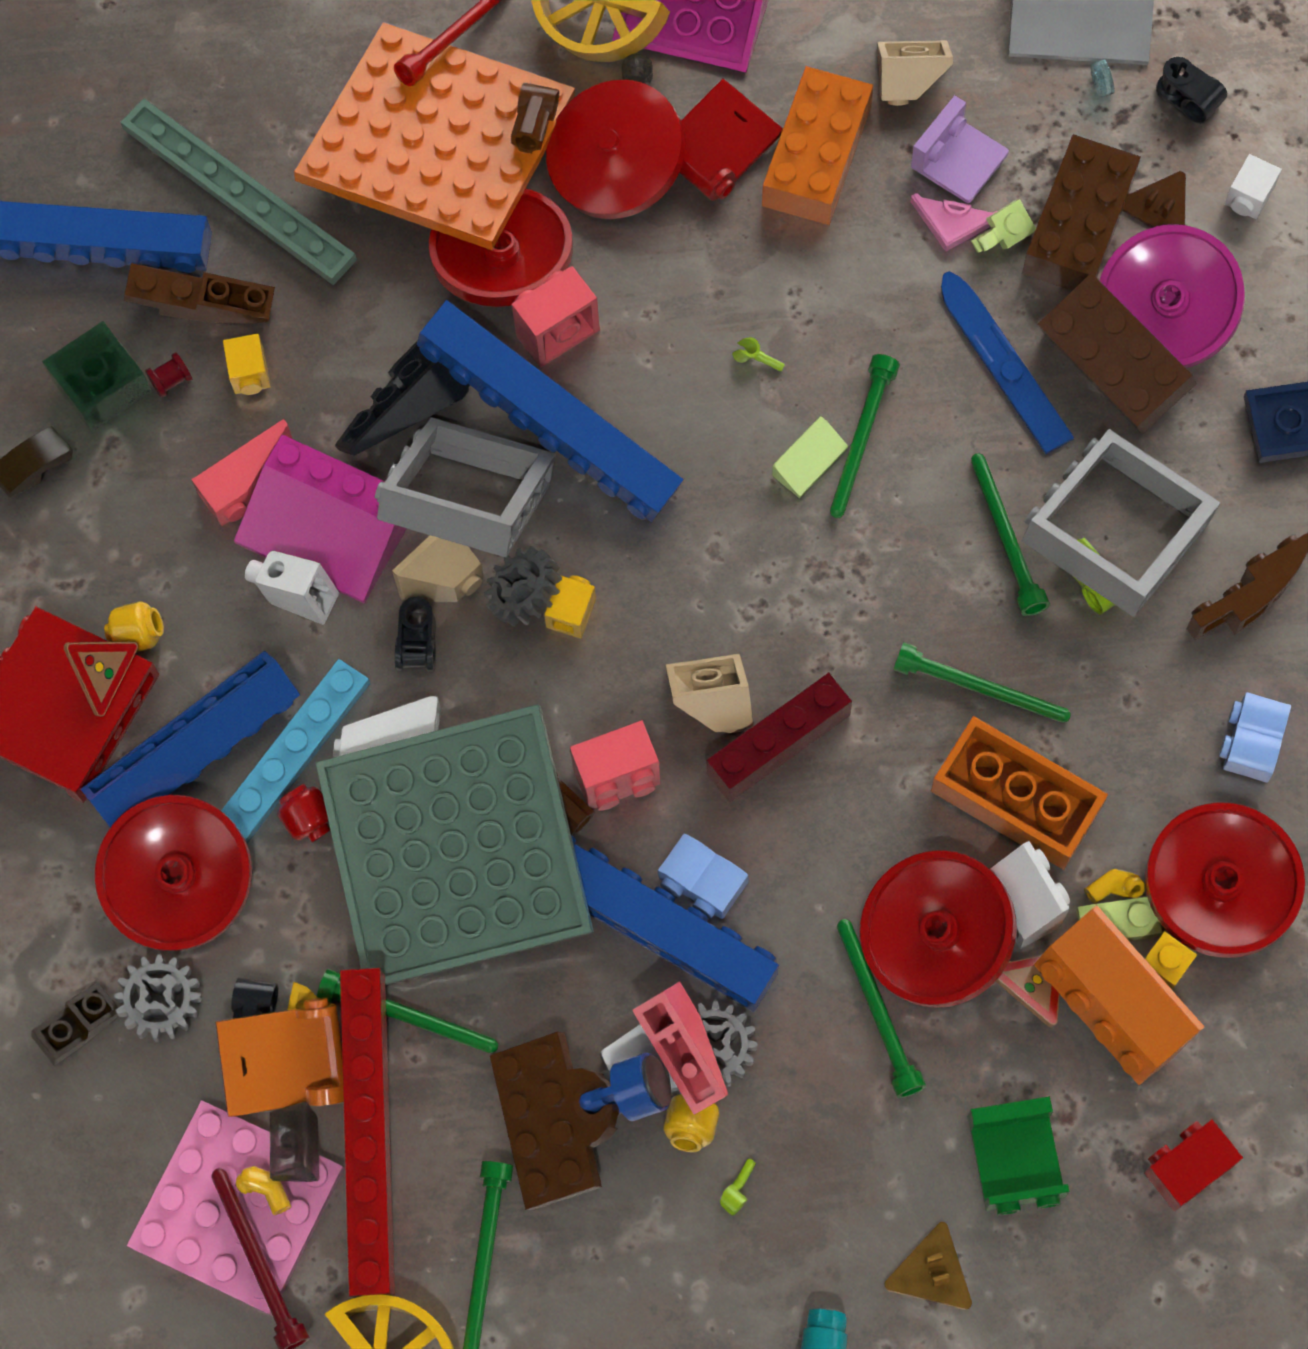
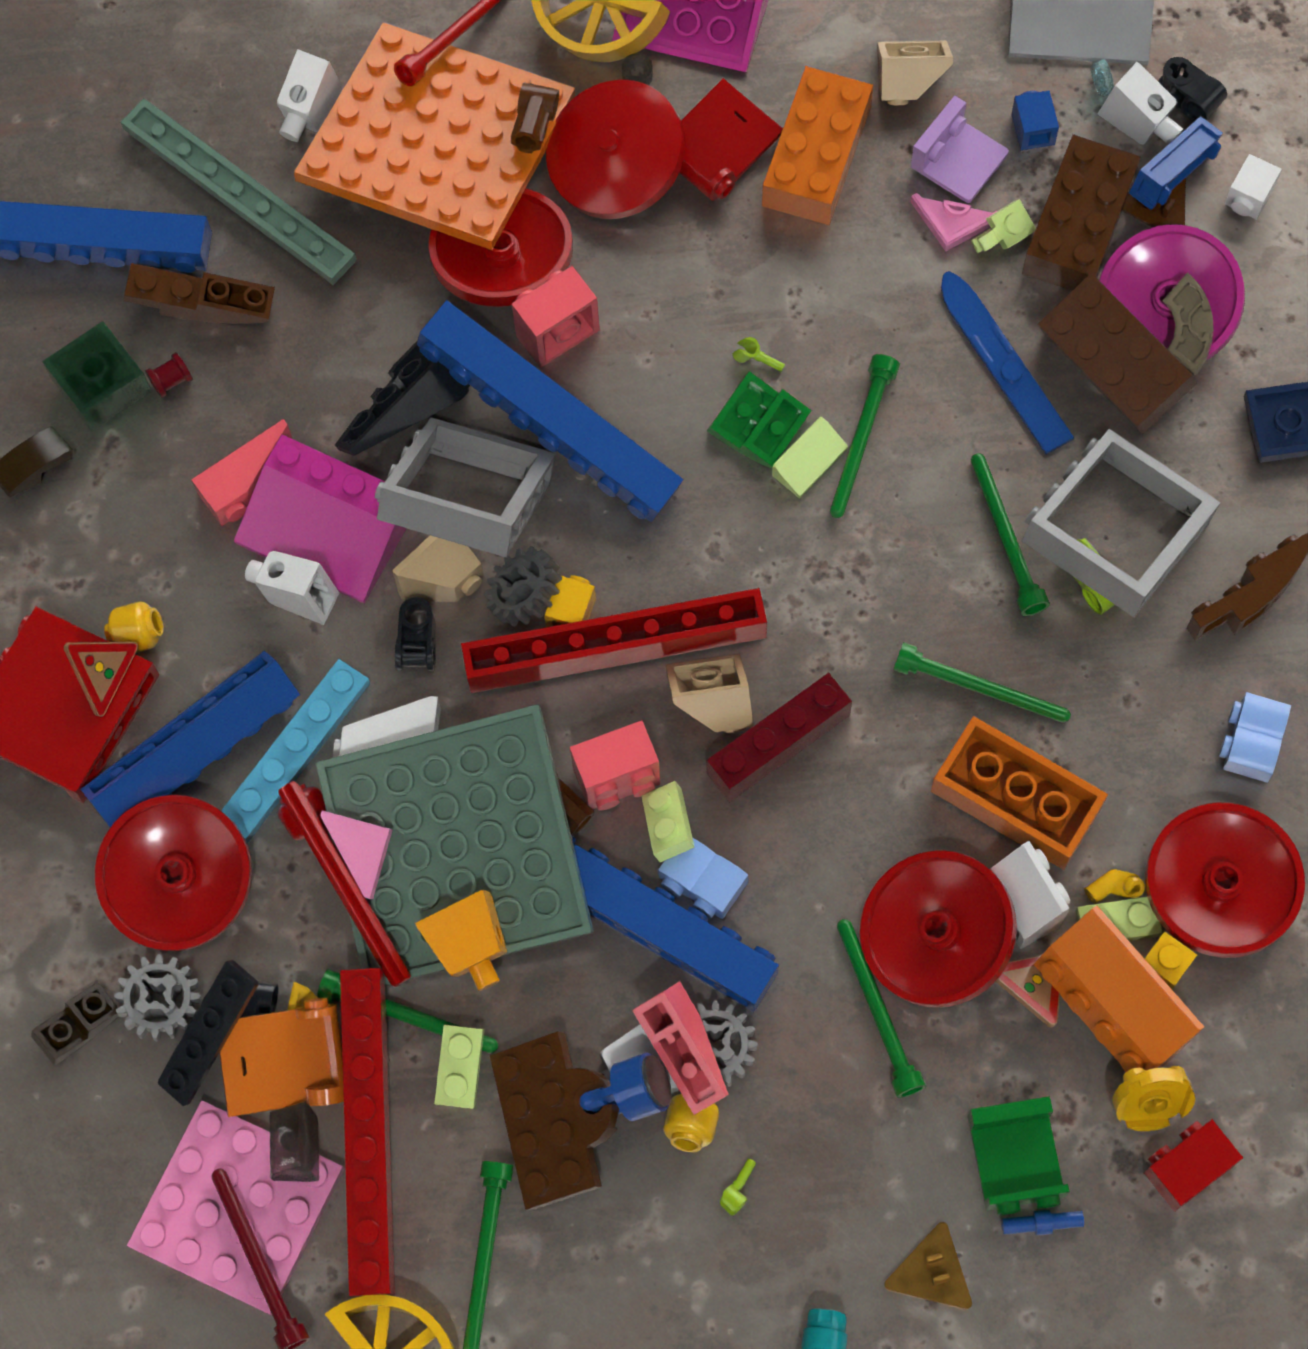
yellow brick [223,333,271,395] -> none
yellow arm [236,1166,292,1215] -> none
none -> black bracket [158,960,259,1106]
none -> white torso [277,49,343,142]
none -> red axle [278,781,411,987]
none -> bright pink tile [320,810,393,899]
none -> light orange torso [415,890,507,991]
none -> yellowish green plate [434,1024,485,1109]
none -> red brick [461,588,767,693]
none -> yellowish green plate [641,781,695,862]
none -> green slope [707,371,812,469]
none -> blue bar [1001,1210,1084,1236]
none -> blue brick [1011,90,1059,151]
none -> white torso [1097,62,1184,145]
none -> yellow plate [1112,1066,1195,1131]
none -> blue container [1129,116,1223,210]
none -> dark tan tile [1163,272,1214,376]

